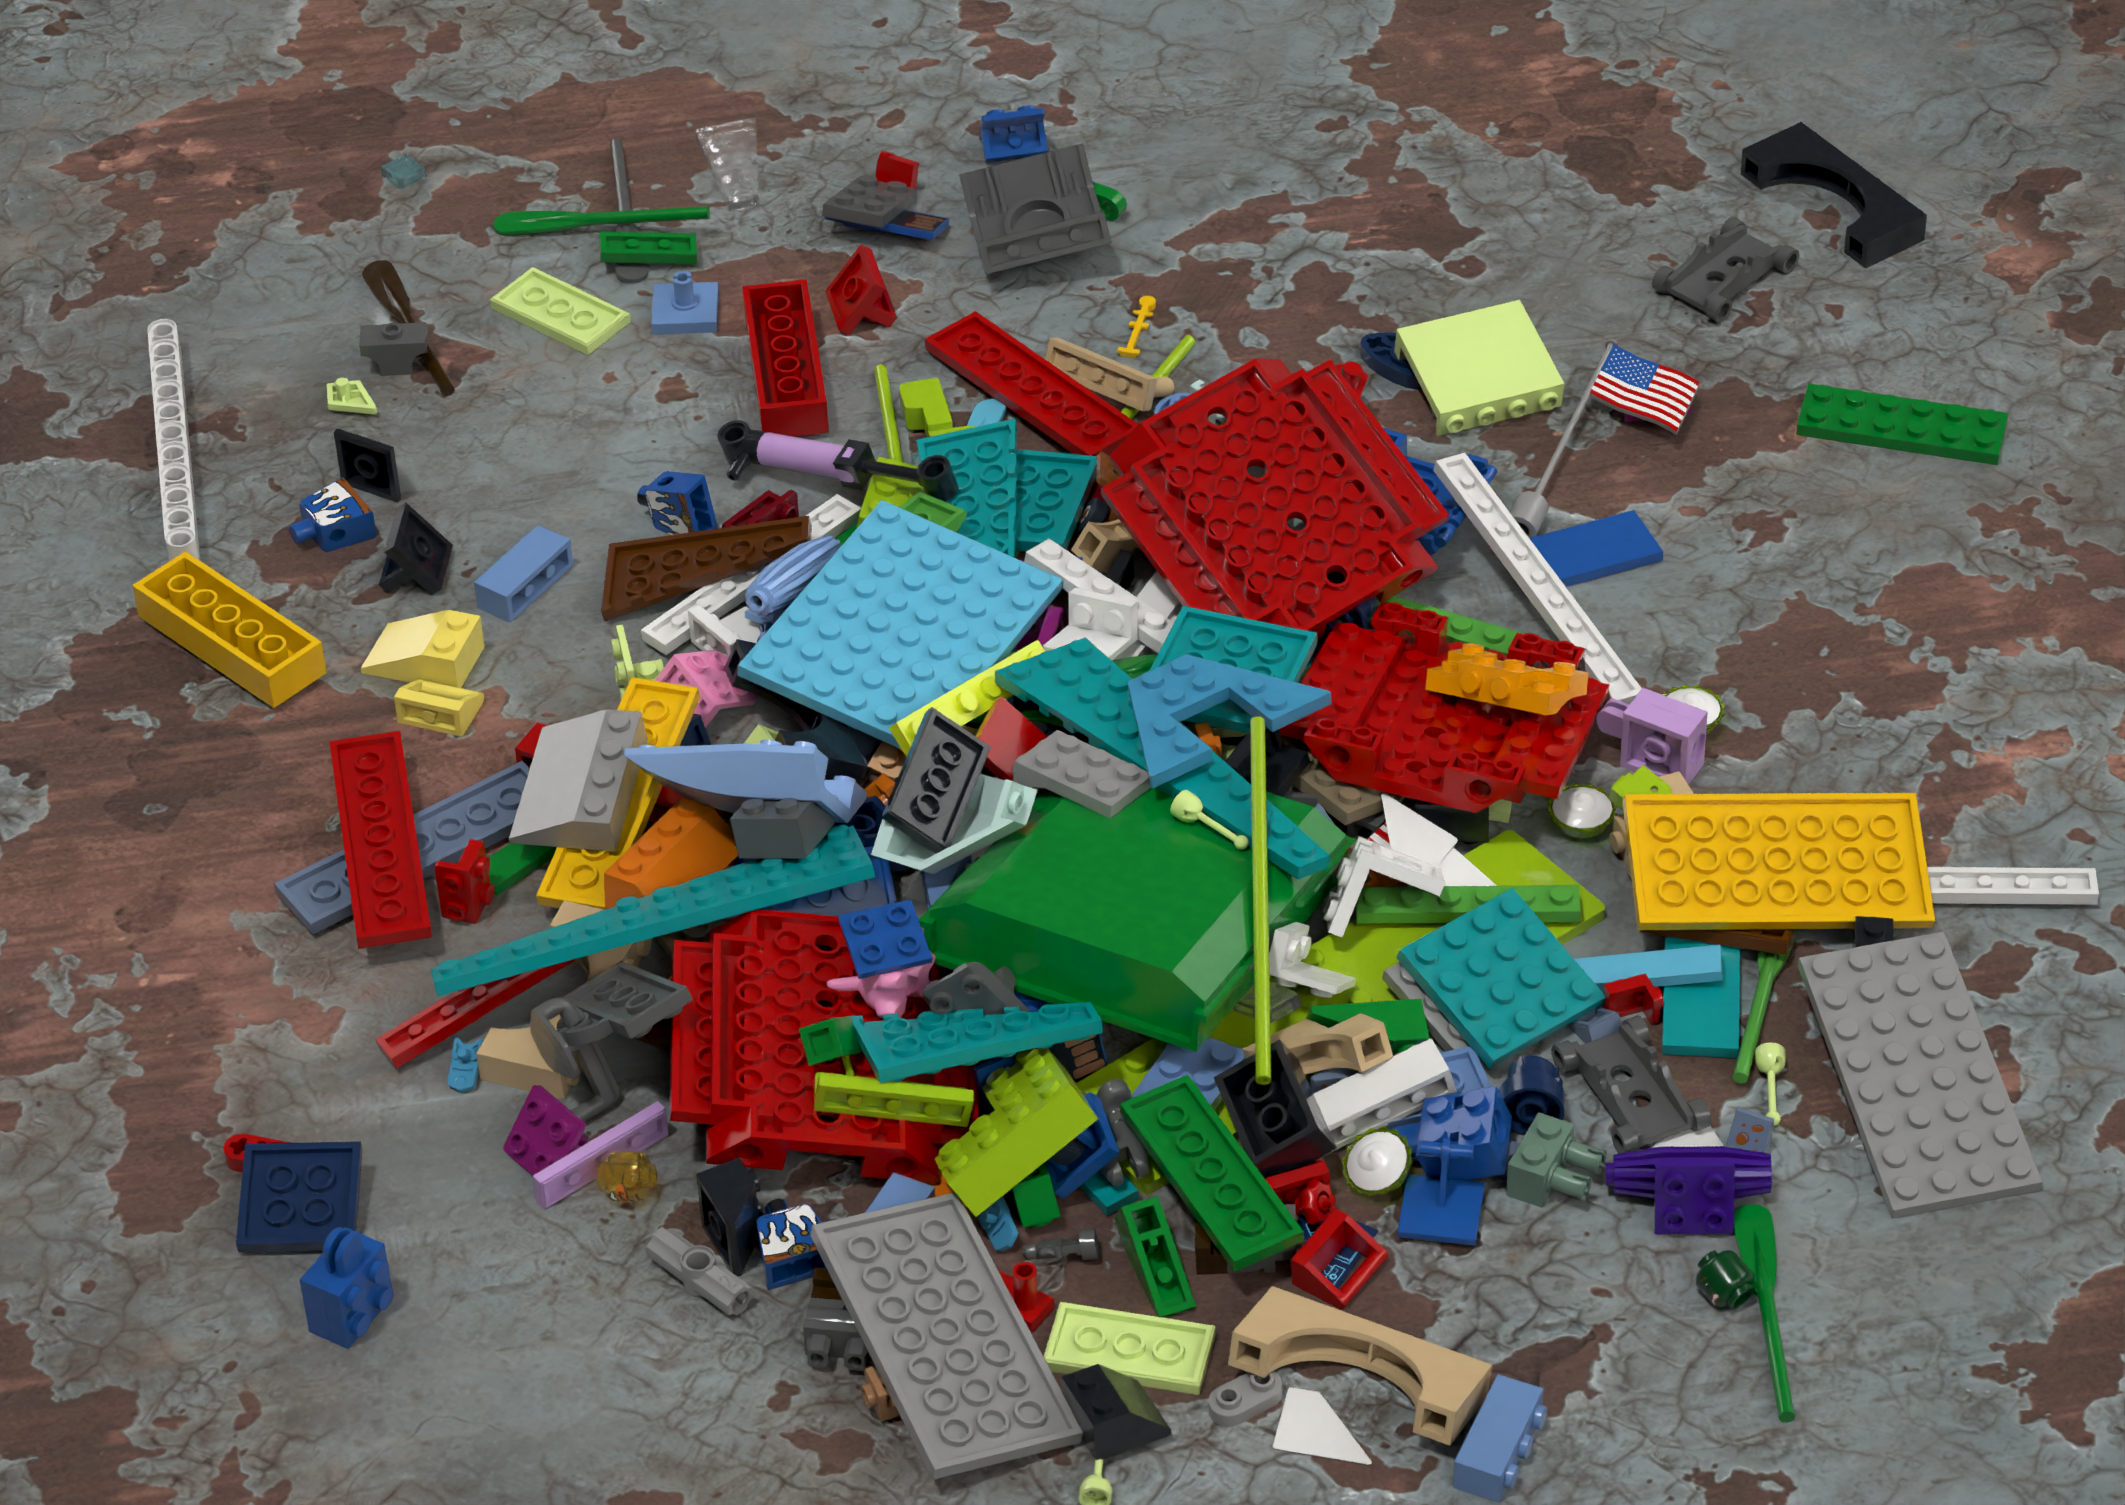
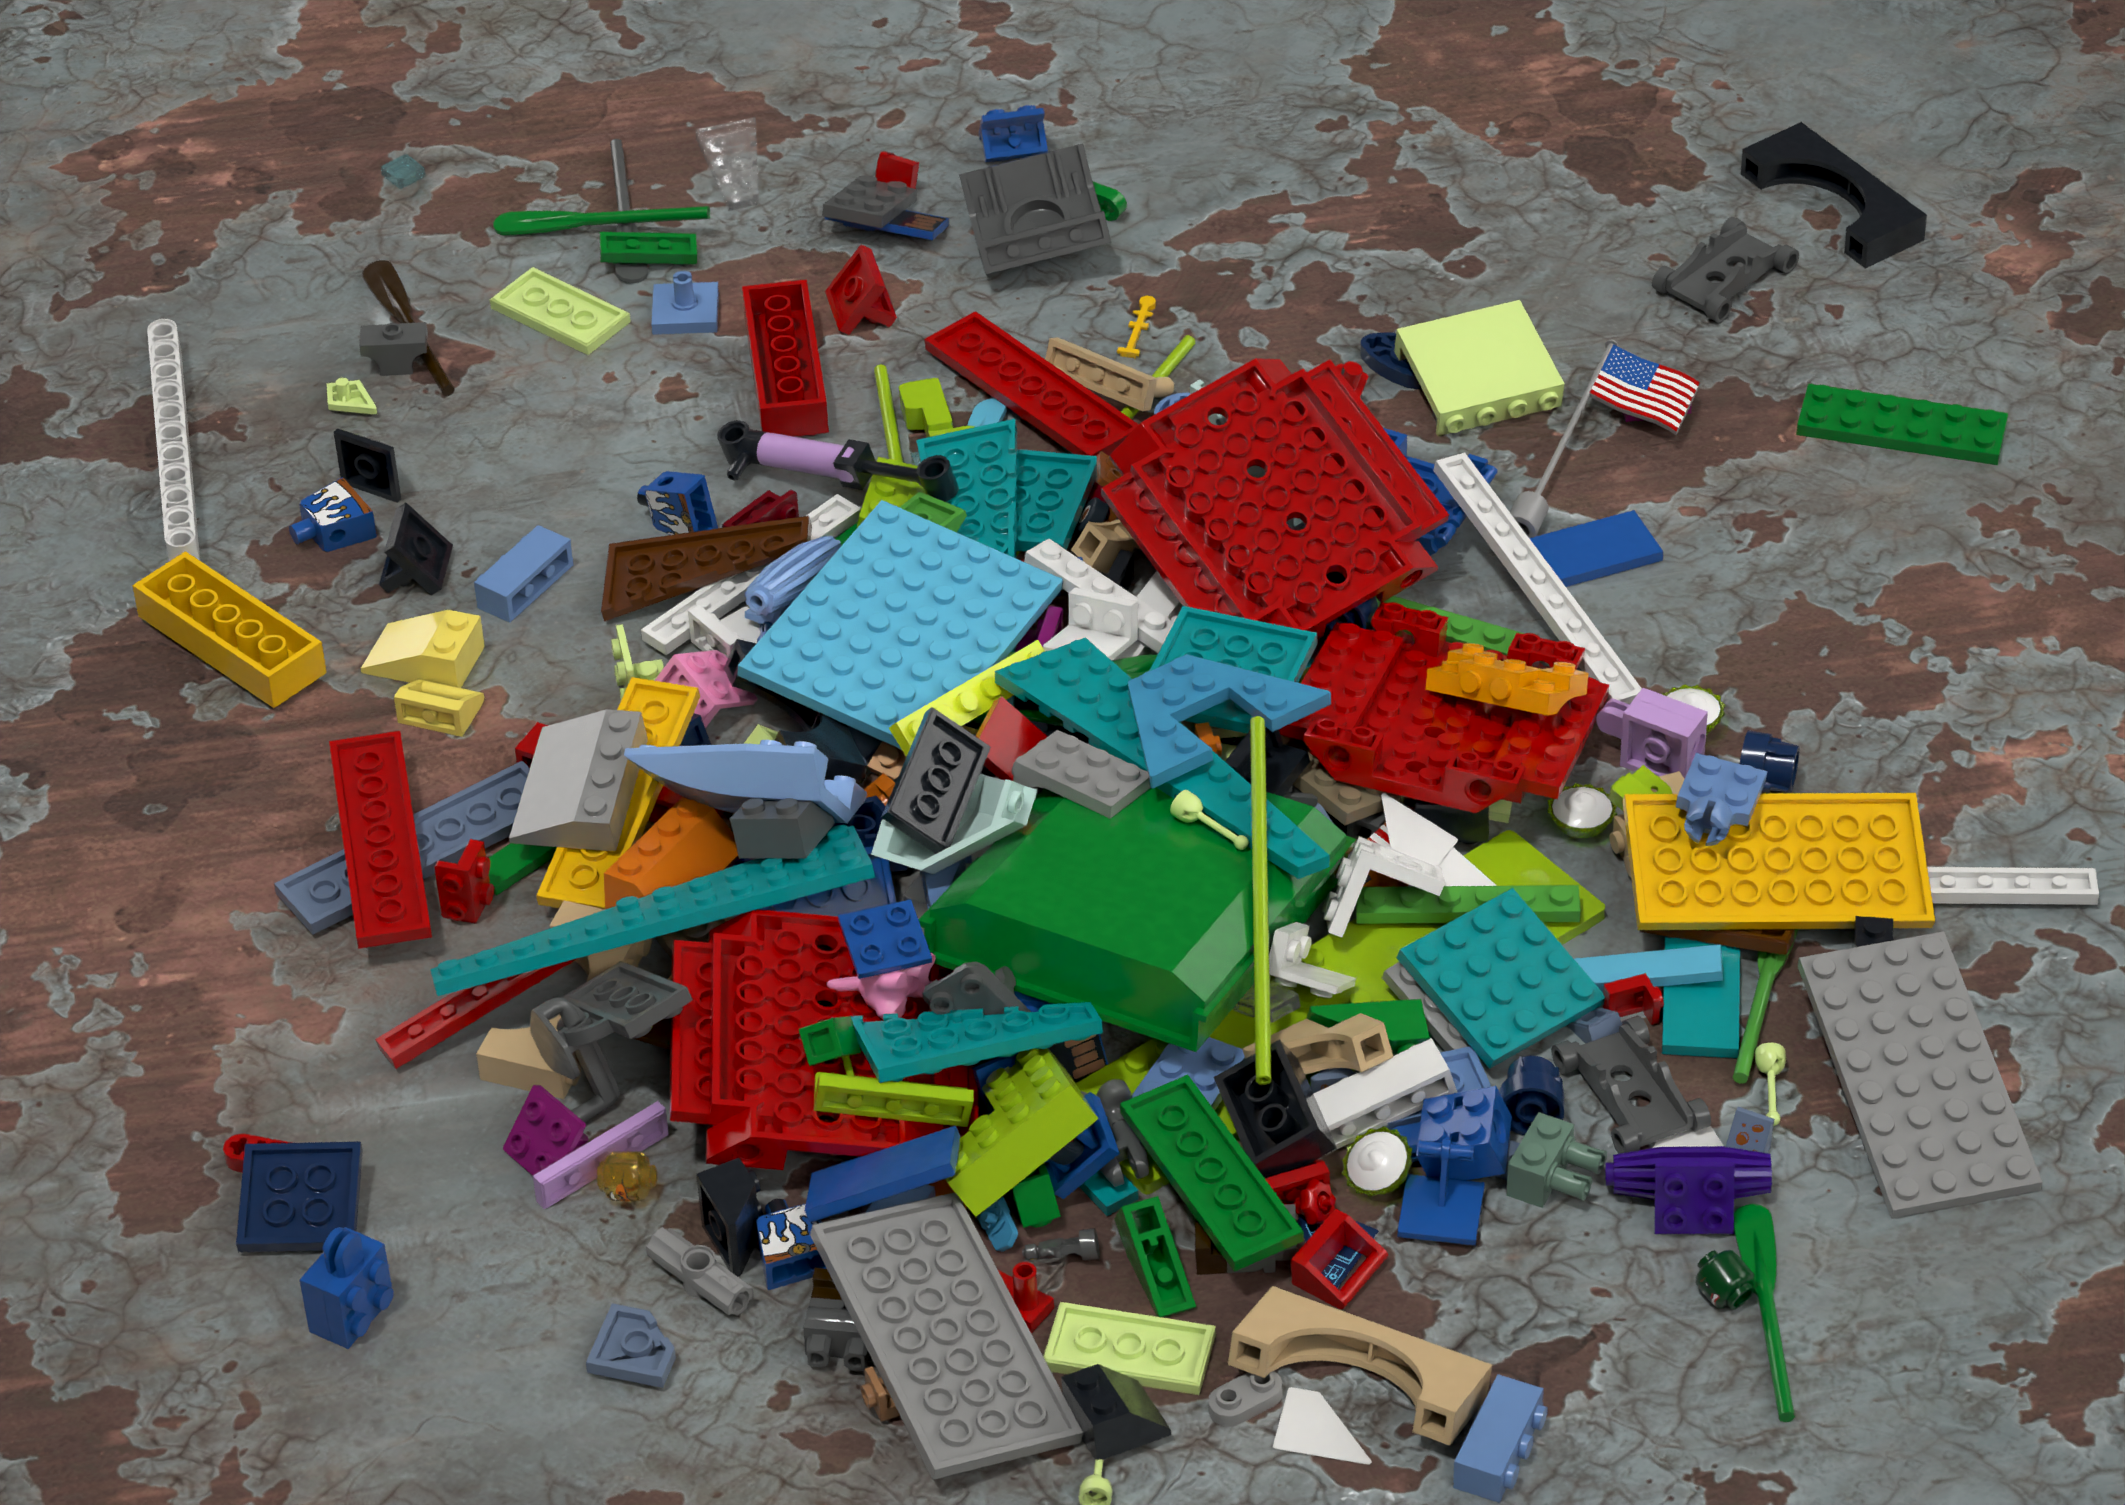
dark azure piece [447,1037,483,1093] -> none
none -> sand blue plate [586,1303,676,1388]
none -> blue tile [804,1126,961,1222]
none -> medium blue plate [1676,753,1767,846]
none -> dark blue piece [1739,730,1800,794]

